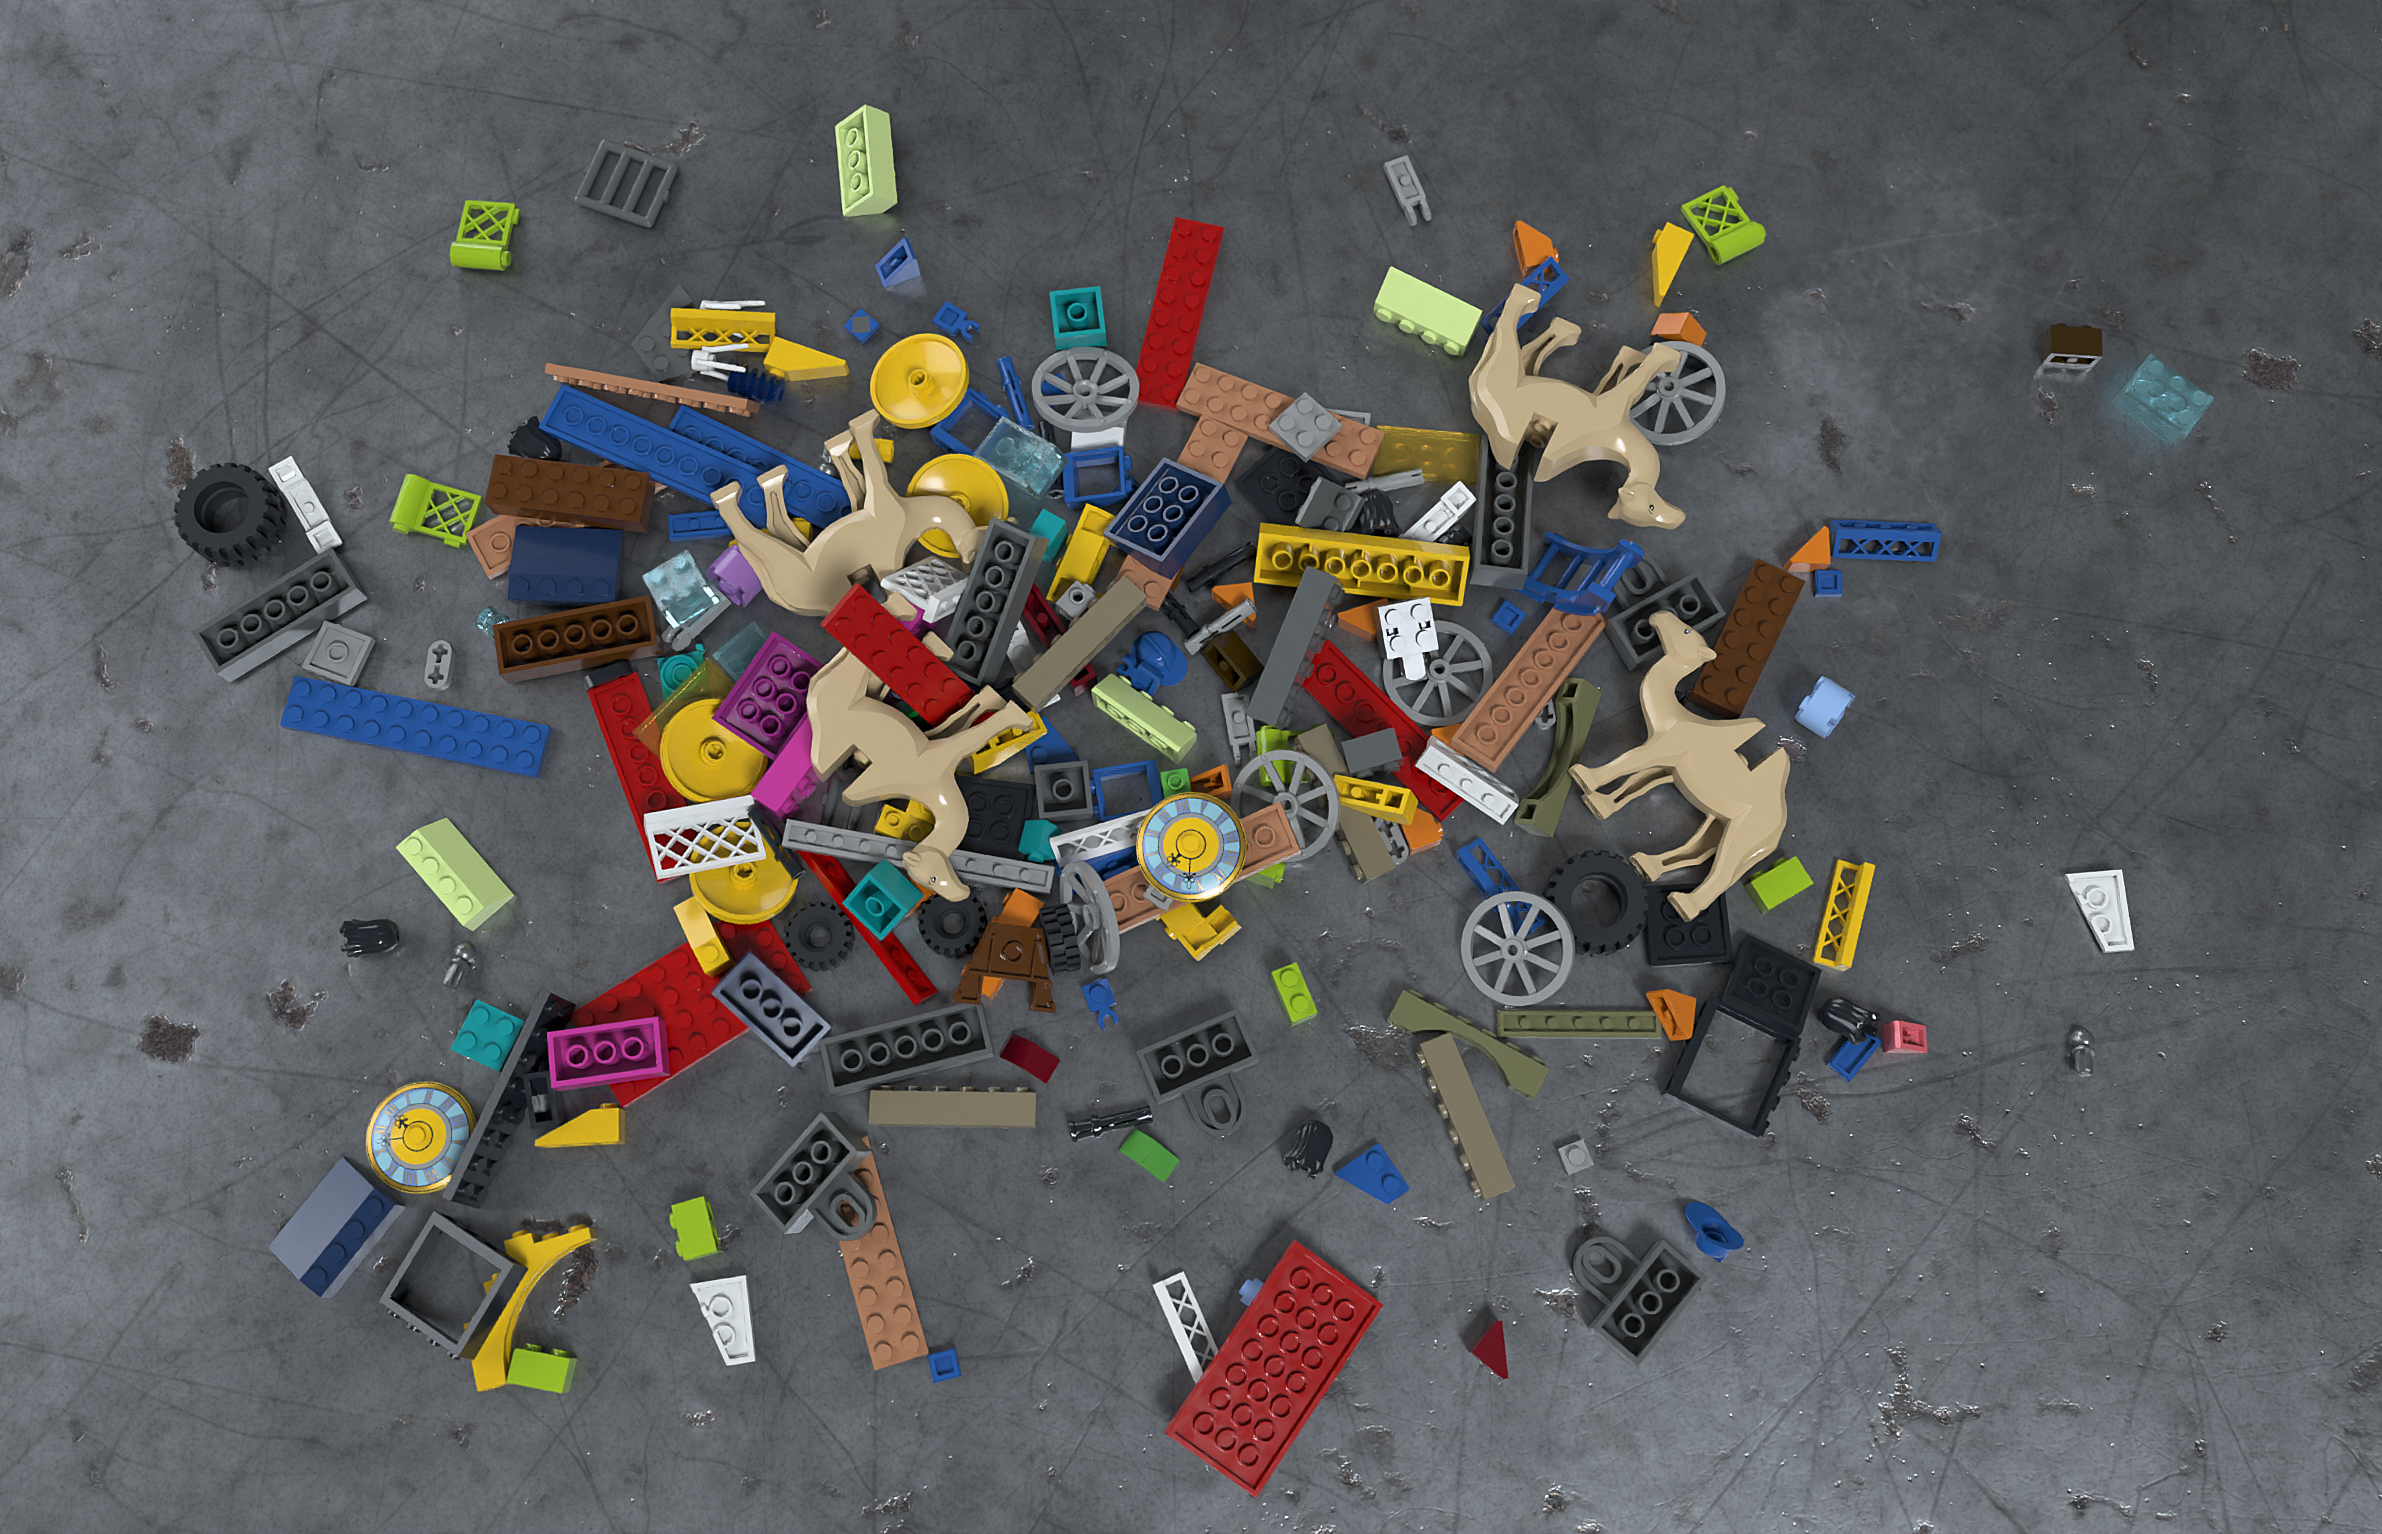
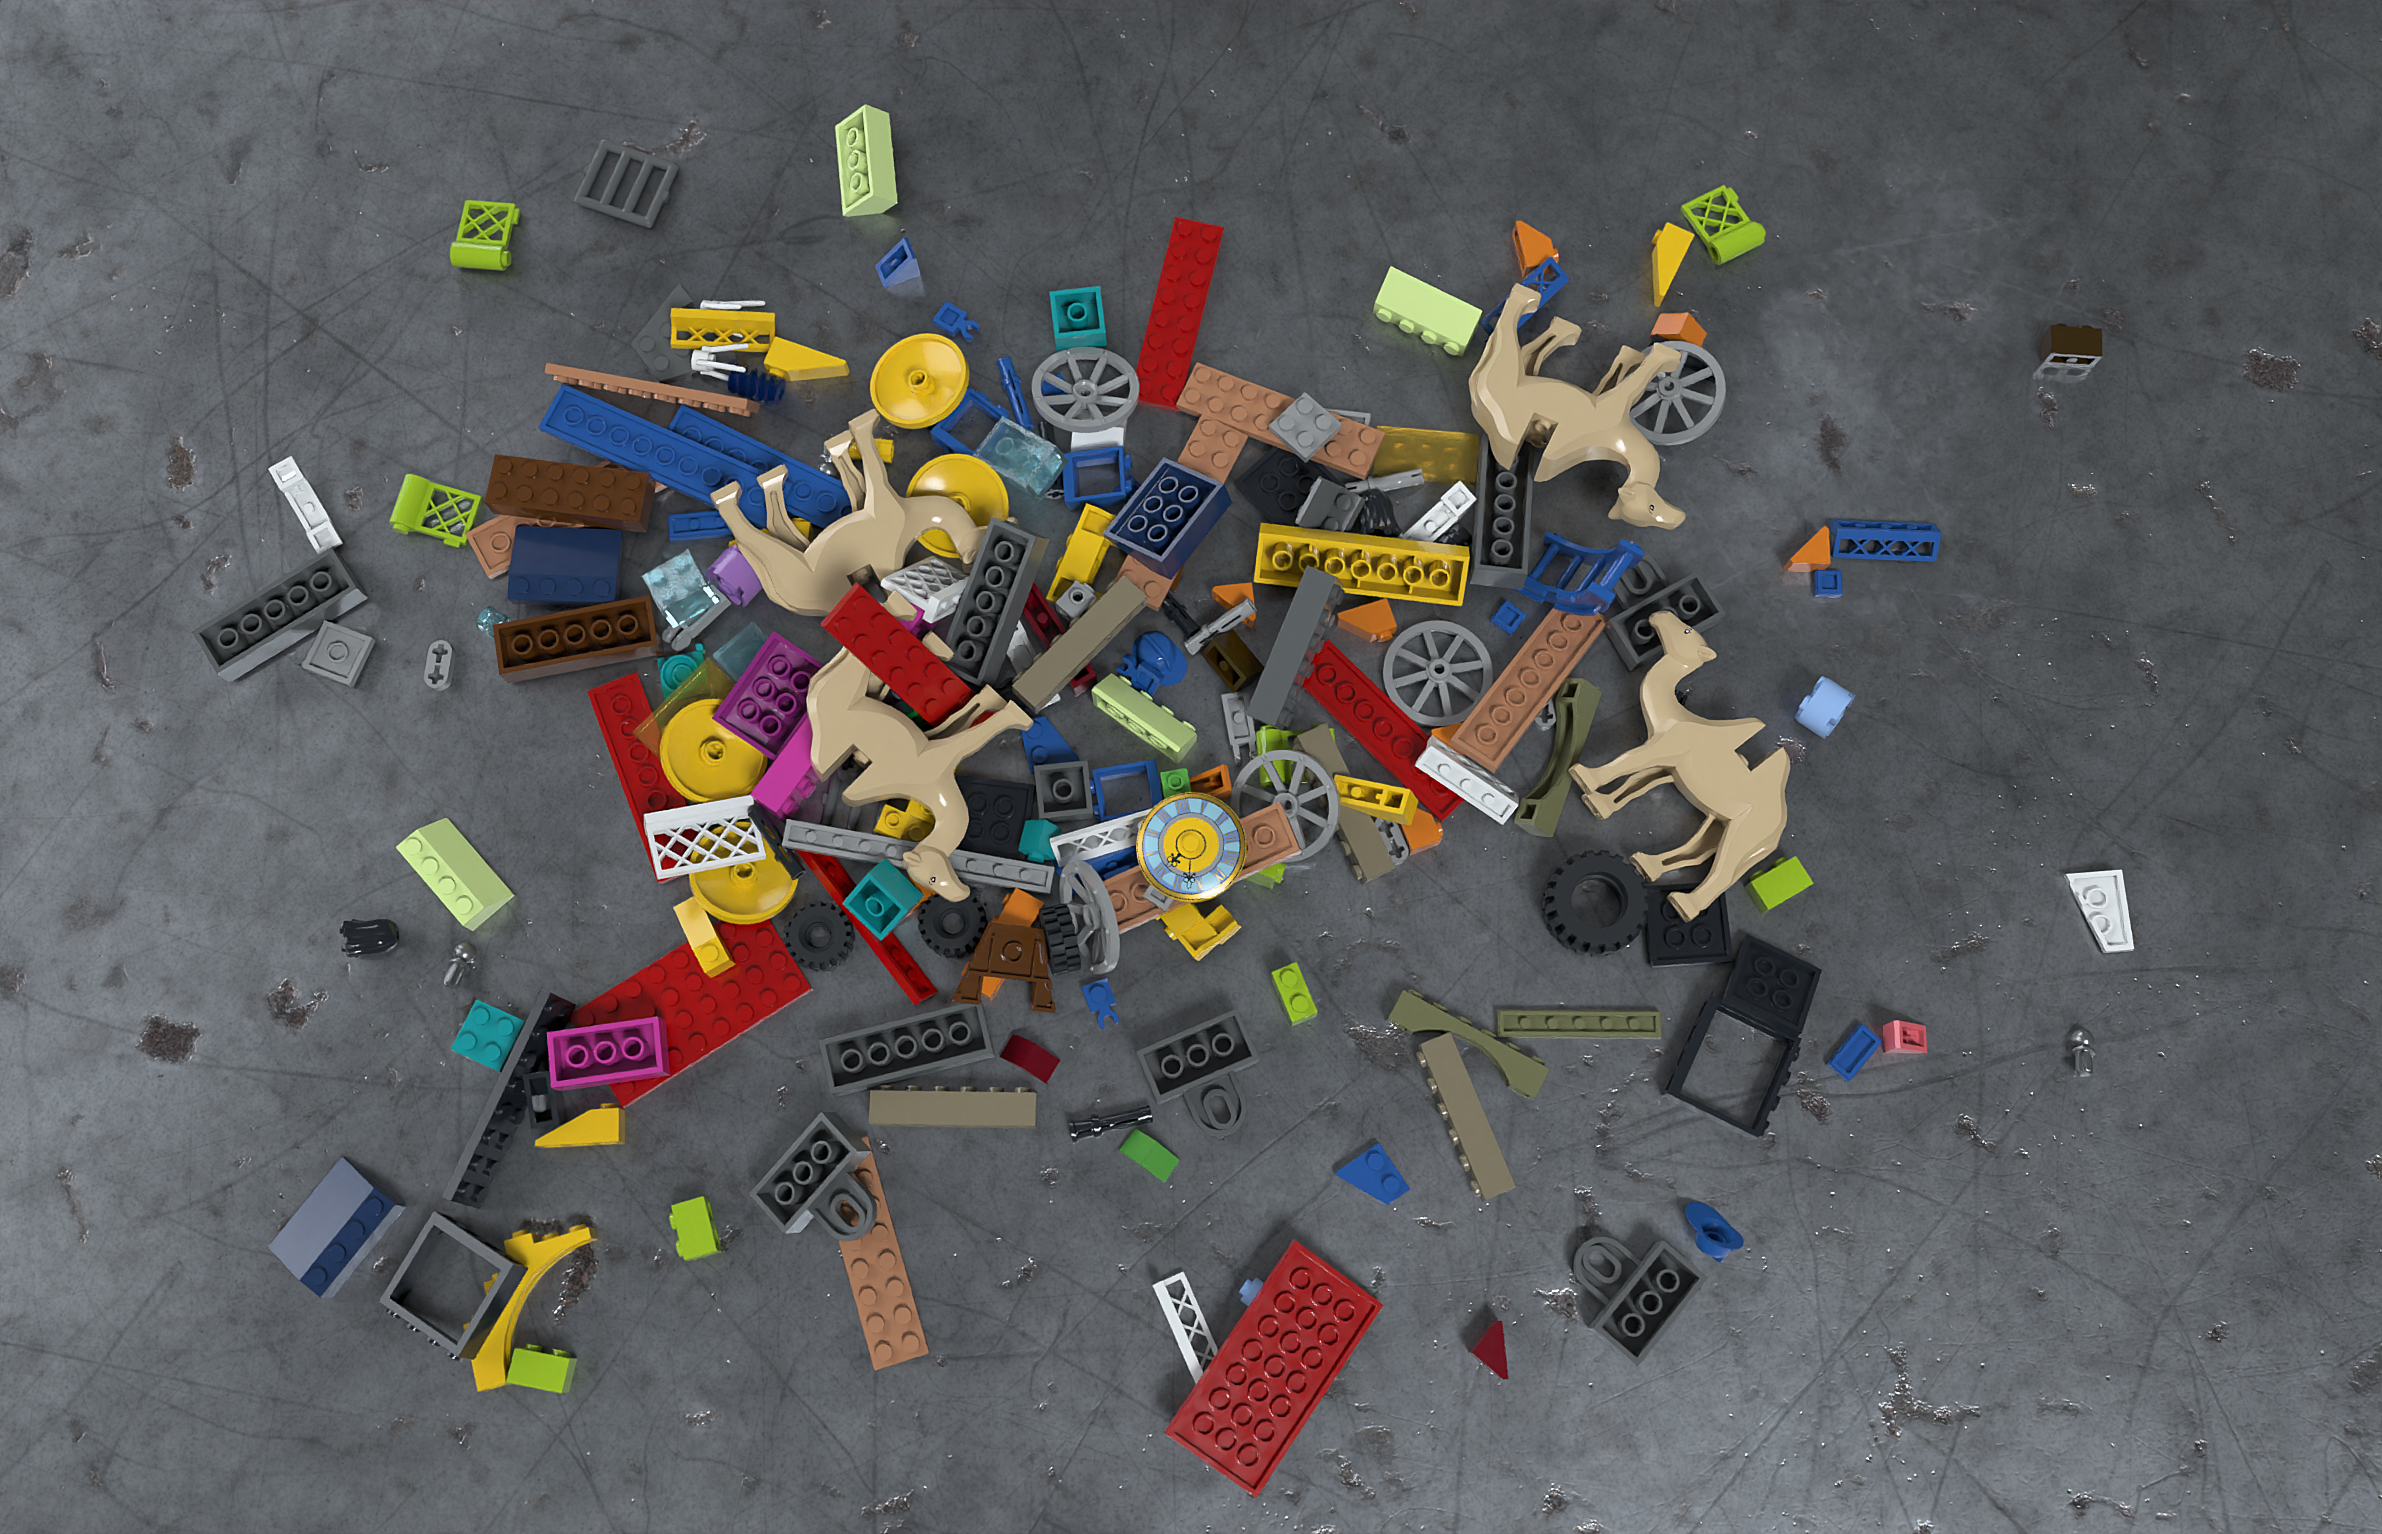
black tyre [174,462,287,567] -> none
blue plate [280,676,552,779] -> none
dish [366,1082,478,1194] -> none
black piece [507,416,562,462] -> none
black beam [582,661,634,691] -> none
white wing [690,1275,757,1366] -> none
dark blue brick [711,948,832,1067] -> none
blue tile [843,308,880,344] -> none
blue tile [928,1348,962,1383] -> none
yellow slope [967,711,1047,774] -> none
teal brick [1030,508,1068,564] -> none
black pin [1184,541,1257,595] -> none
black piece [1283,1120,1333,1180] -> none
dark grey brick [1341,727,1404,780] -> none
brick [1372,596,1439,680] -> none
light grey hinge [1384,155,1432,226] -> none
blue fence [1454,837,1545,937] -> none
light grey wheel [1461,891,1575,1006] -> none
light grey plate [1556,1139,1594,1175] -> none
orange slope [1646,989,1696,1041] -> none
reddish brown brick [1687,558,1806,720] -> none
yellow fence [1812,860,1875,971] -> none
black piece [1820,997,1882,1045] -> none
clear light blue brick [2110,353,2215,447] -> none

